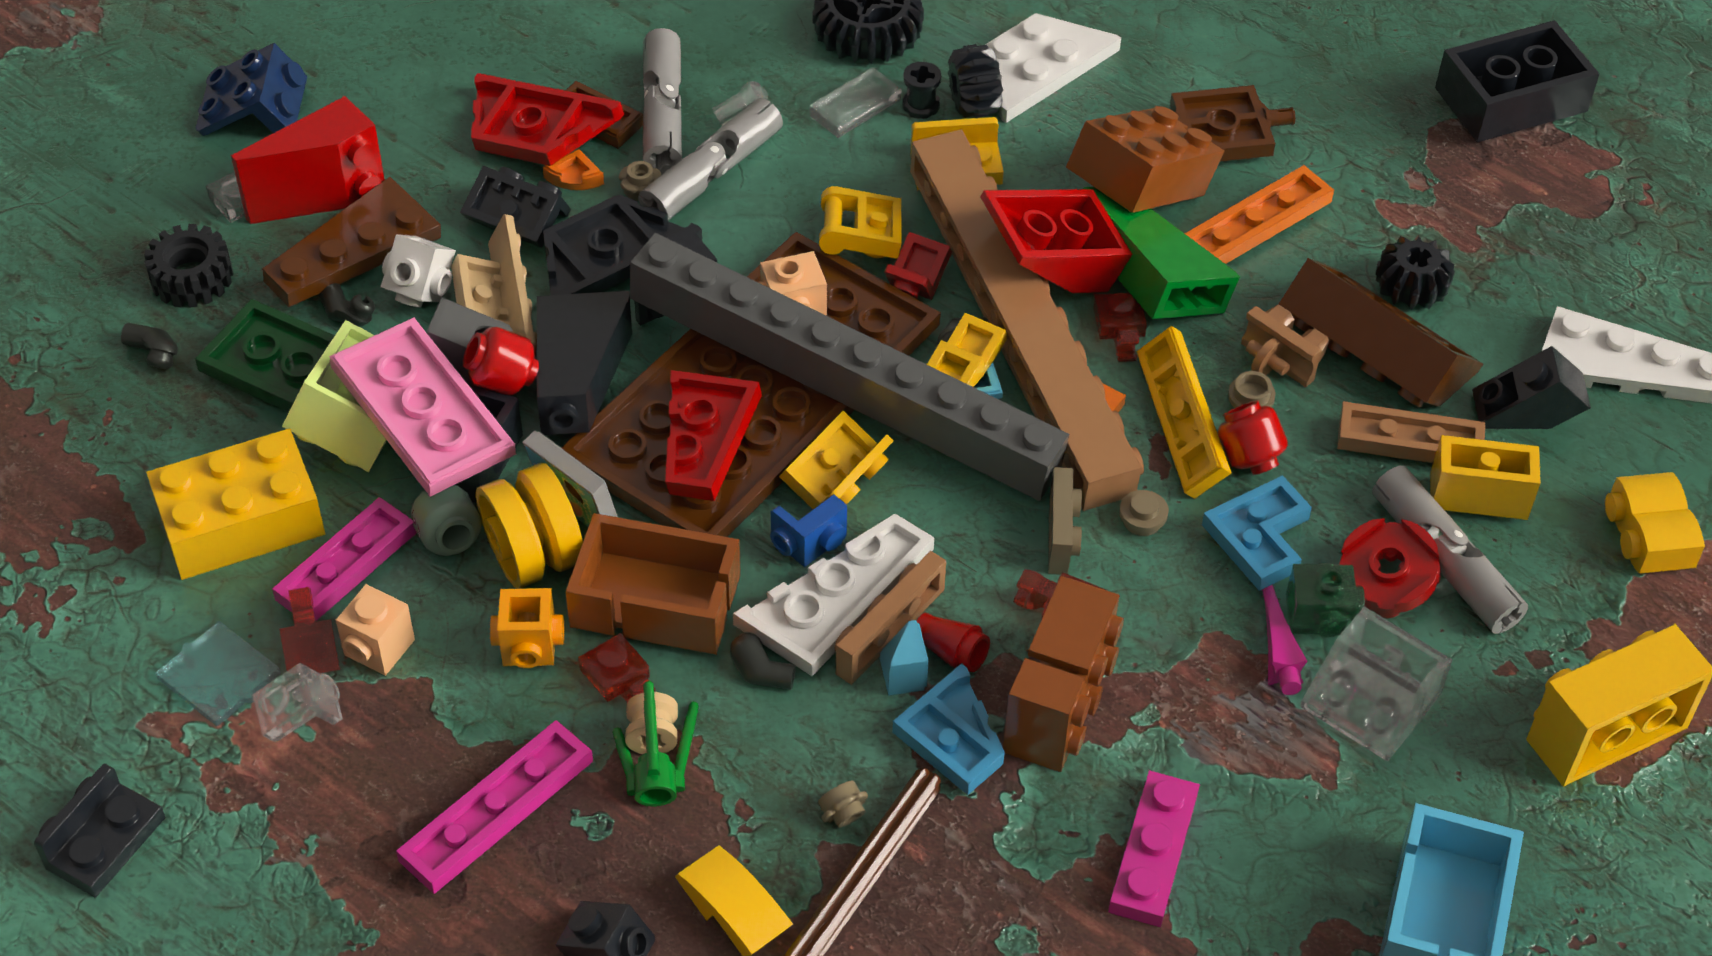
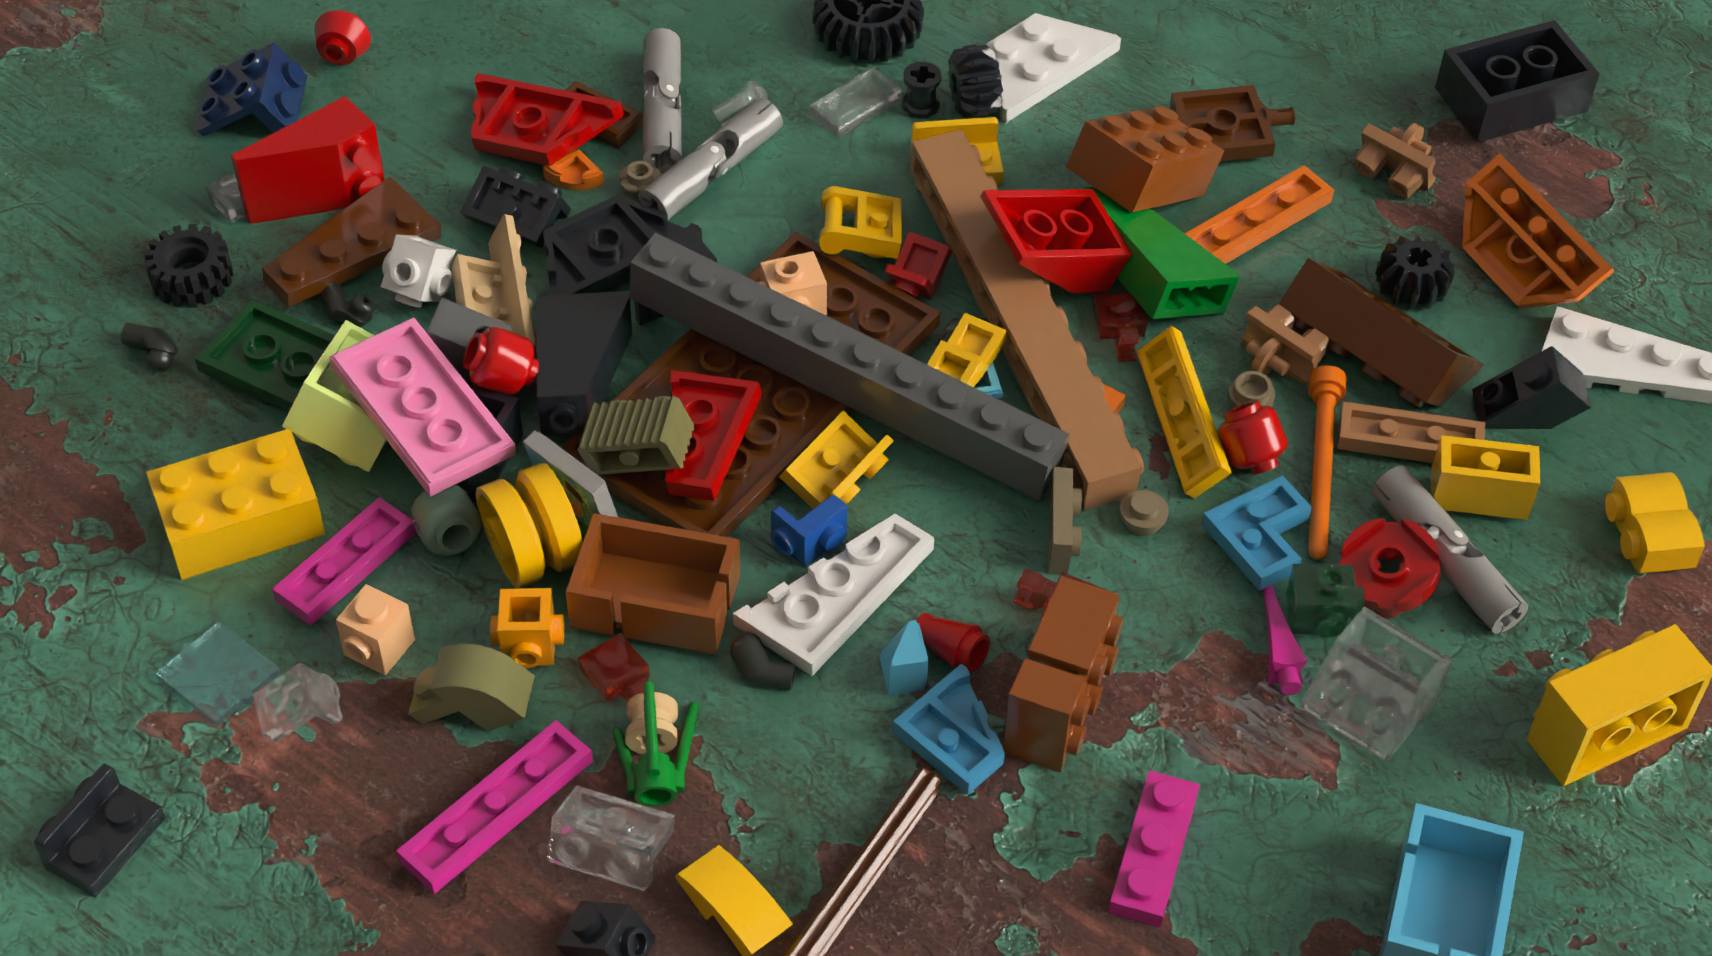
clear red plate [279,587,341,679] -> none
dark tan plate [818,781,868,828] -> none
medium nougat plate [834,550,946,685] -> none
none -> red cone [314,10,371,65]
none -> olive brick [408,644,535,732]
none -> clear bracket [547,785,675,891]
none -> olive brick [577,396,694,475]
none -> orange piece [1308,366,1347,560]
none -> medium nougat hips [1354,123,1435,199]
none -> orange wedge [1462,153,1615,309]

